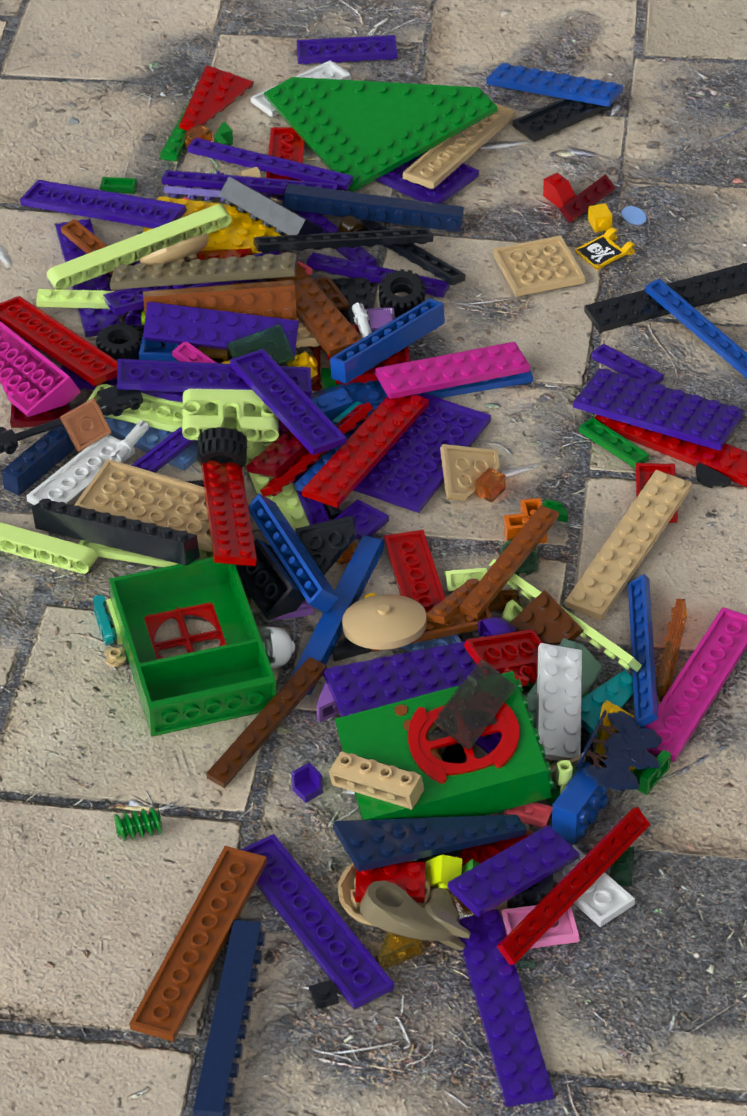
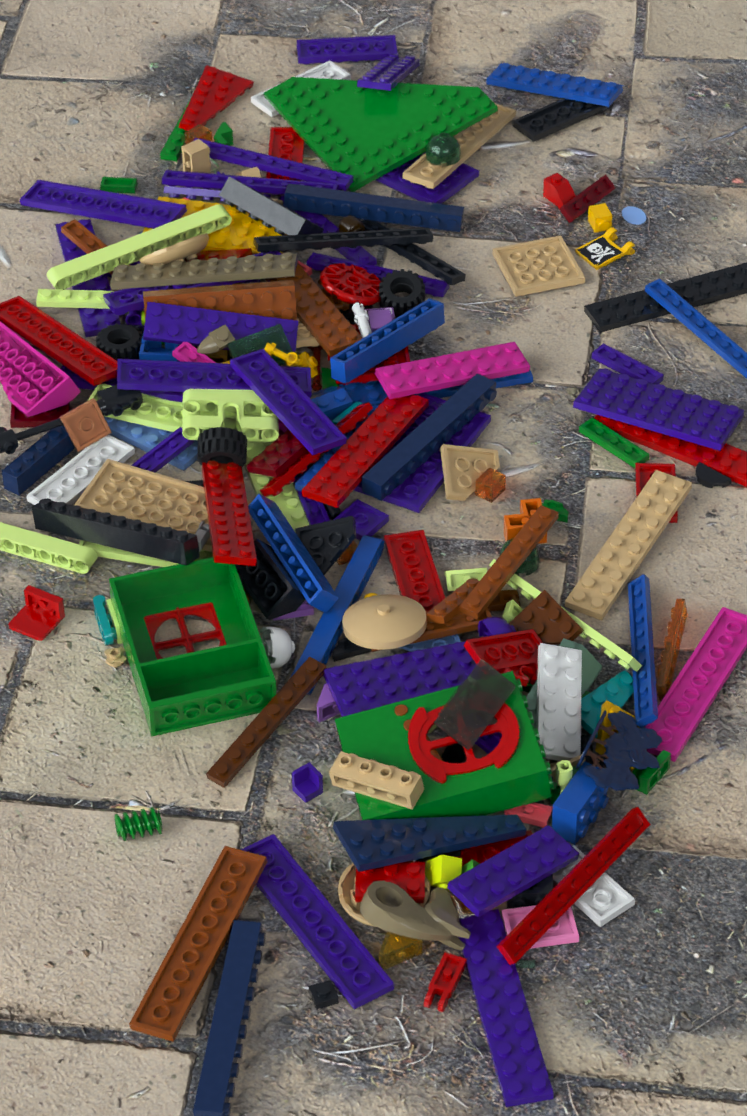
white pin [110,420,149,462] -> none
clear green plate [610,847,635,887] -> none
none -> red bracket [8,585,65,641]
none -> tan brick [182,139,211,174]
none -> light grey bar [195,521,211,552]
none -> dark tan plate [197,324,235,354]
none -> yellow bar [264,342,299,367]
none -> red plate [320,263,381,306]
none -> dark purple plate [357,53,420,91]
none -> dark blue brick [362,374,497,501]
none -> red hinge [424,952,467,1012]
none -> clear green cylinder [426,133,461,166]

